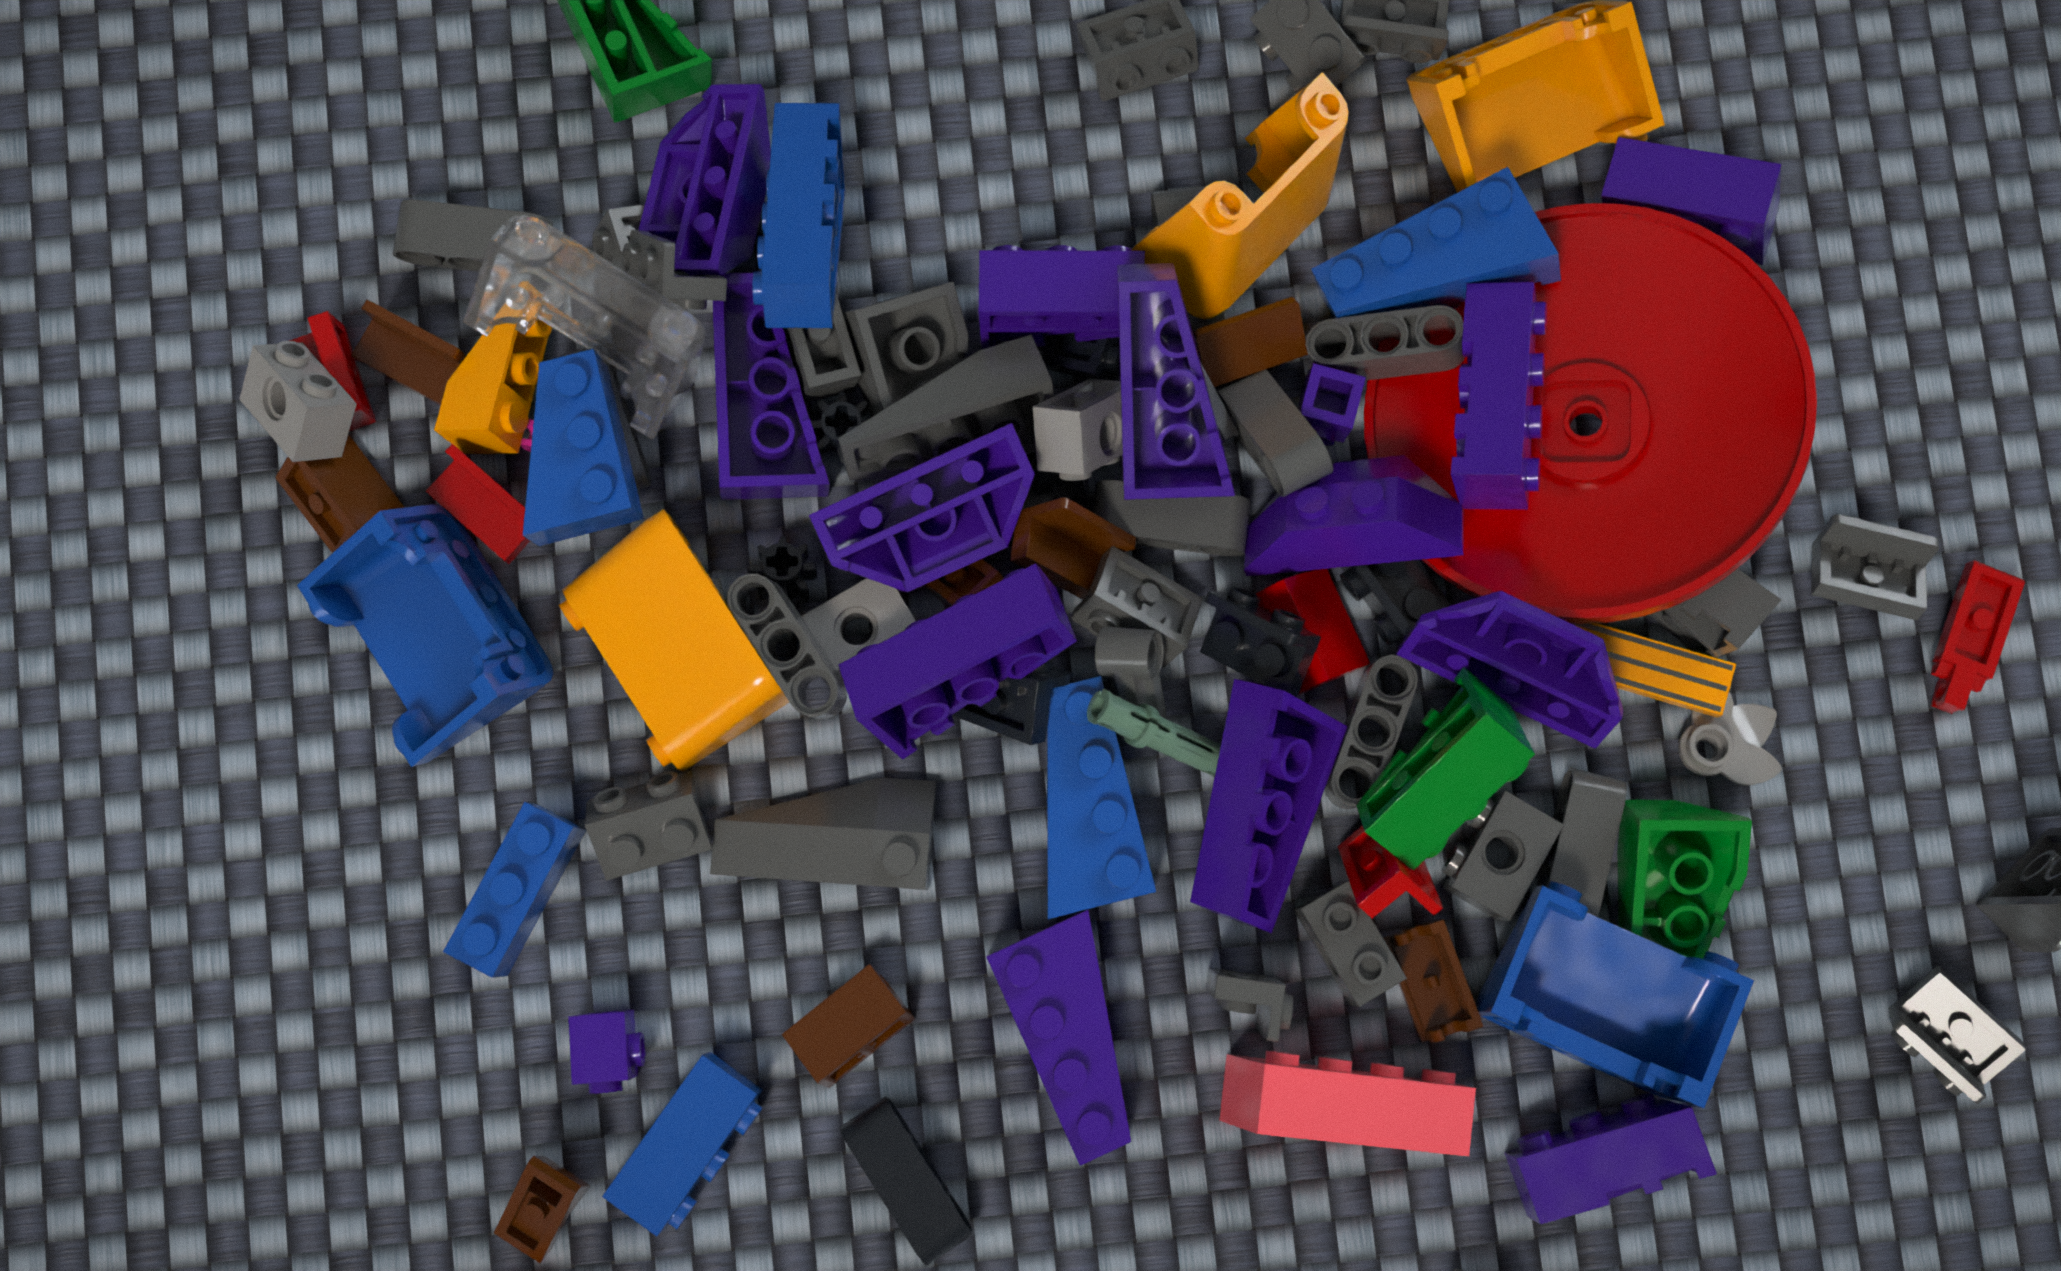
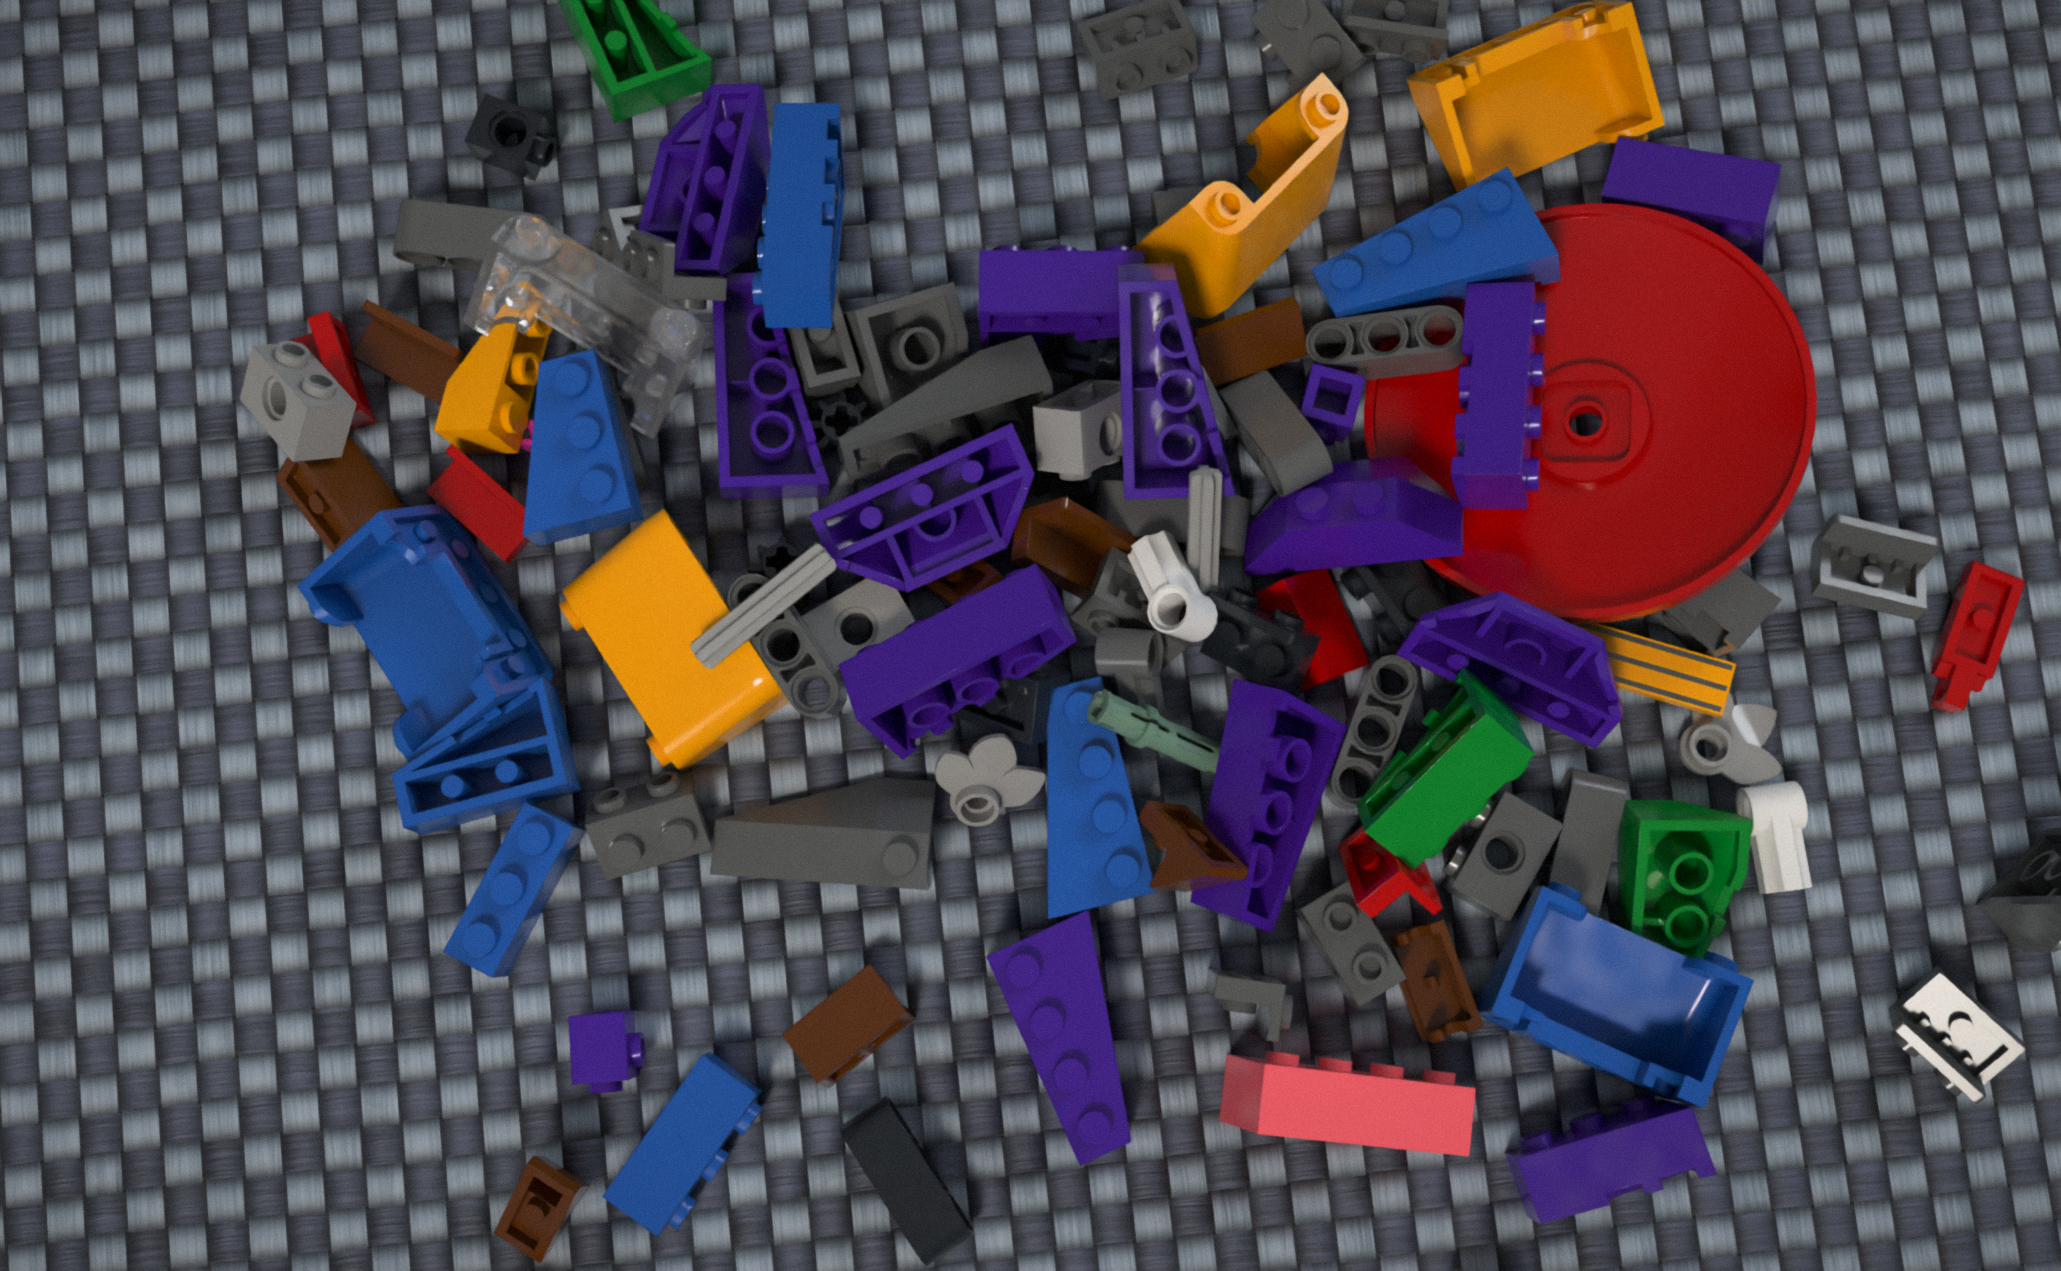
none -> blue wedge [391,677,582,835]
none -> black brick [465,93,556,181]
none -> light grey axle [690,543,837,669]
none -> light grey plate [935,733,1046,827]
none -> white piece [1127,530,1218,642]
none -> reddish brown slope [1138,800,1249,892]
none -> light grey axle [1185,465,1222,605]
none -> white piece [1735,781,1812,894]

